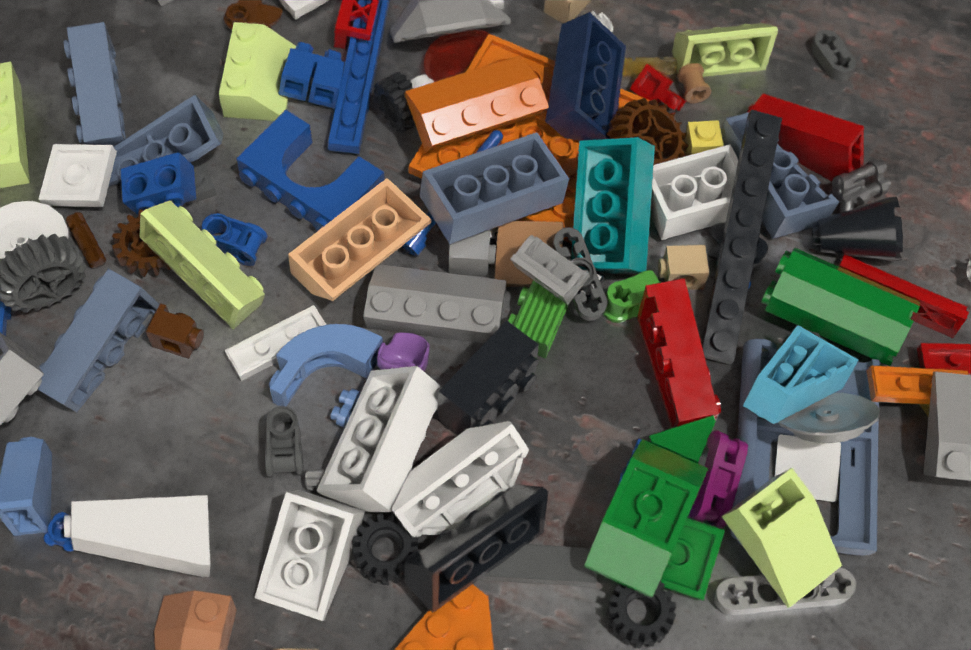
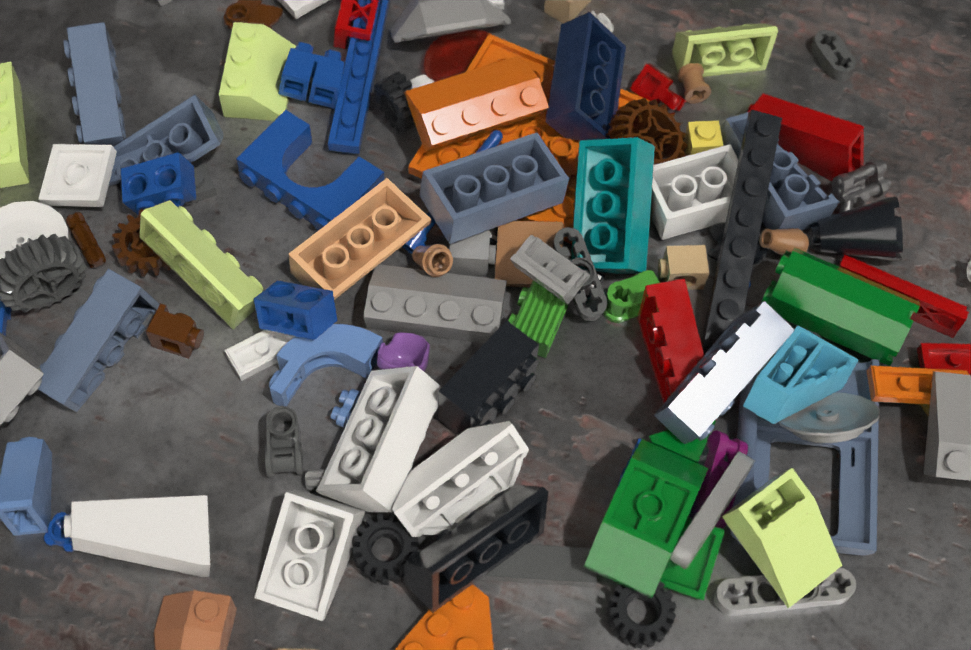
blue piece [202,213,268,266] -> none
clear yellow axle [622,57,677,76] -> none
white sticker [775,435,841,502] -> none
none -> blue brick [254,280,338,340]
none -> medium nougat cone [412,244,453,277]
none -> wedge [654,301,795,444]
none -> light grey beam [670,451,755,570]
none -> medium nougat cone [760,228,809,256]

